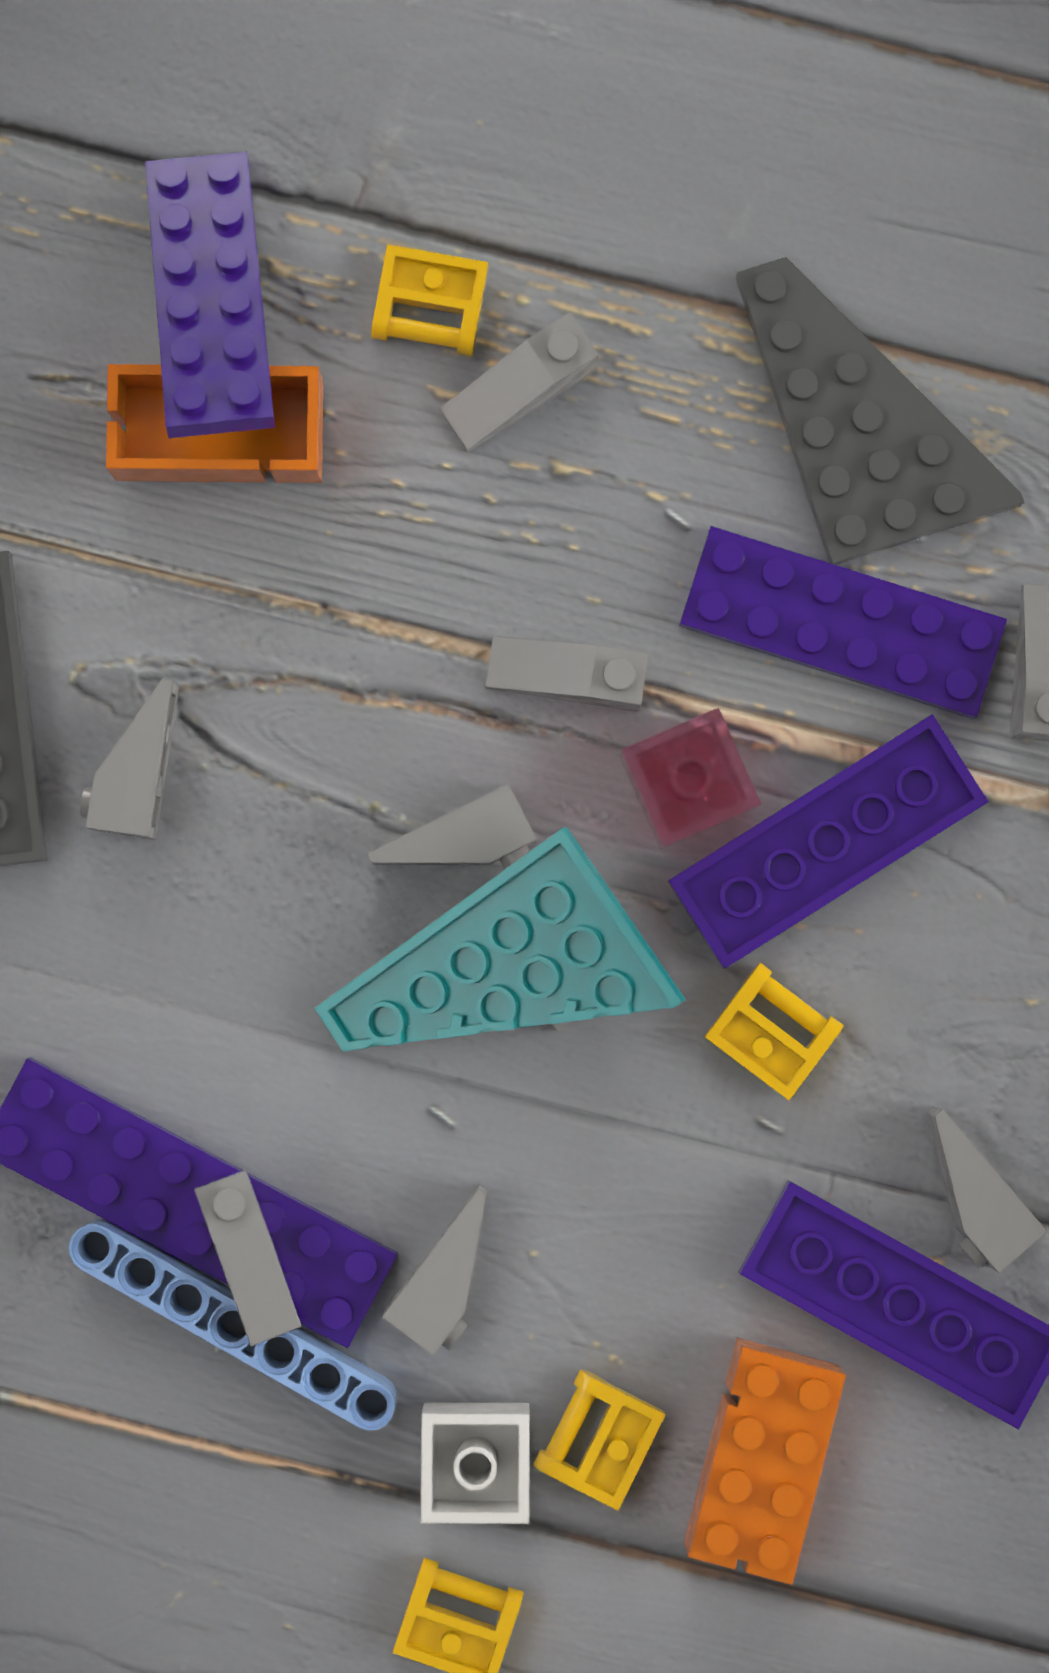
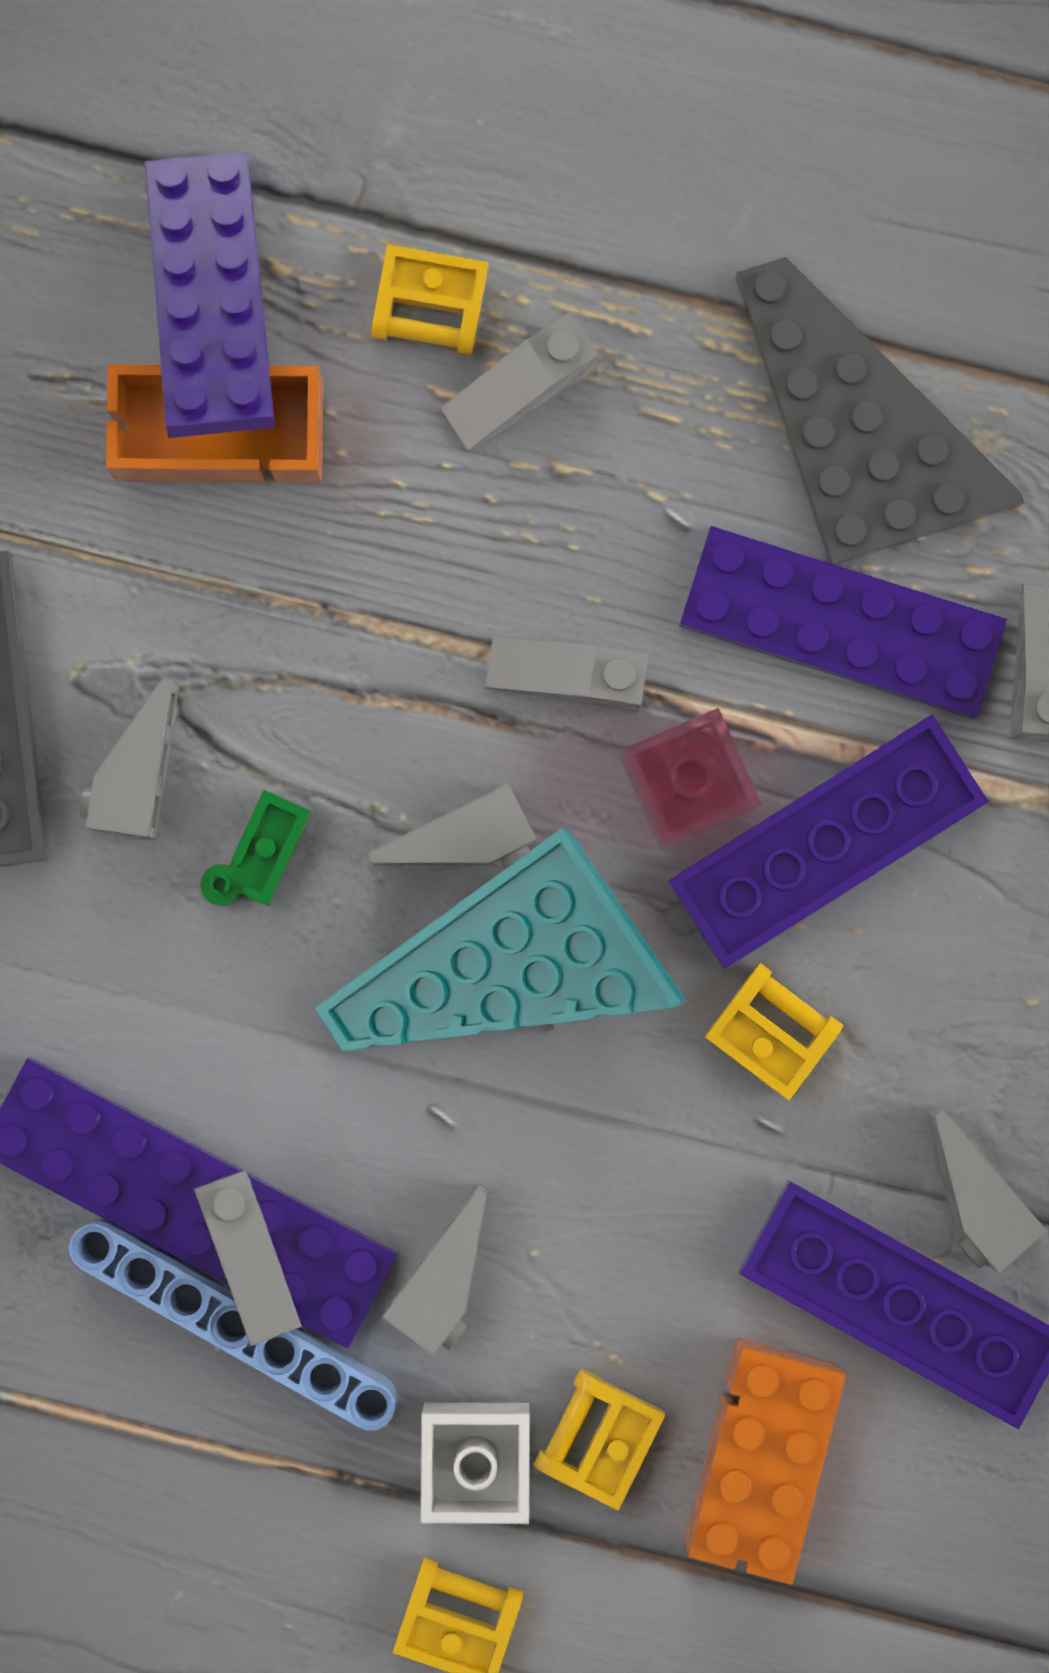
none -> green hinge [200,789,313,907]

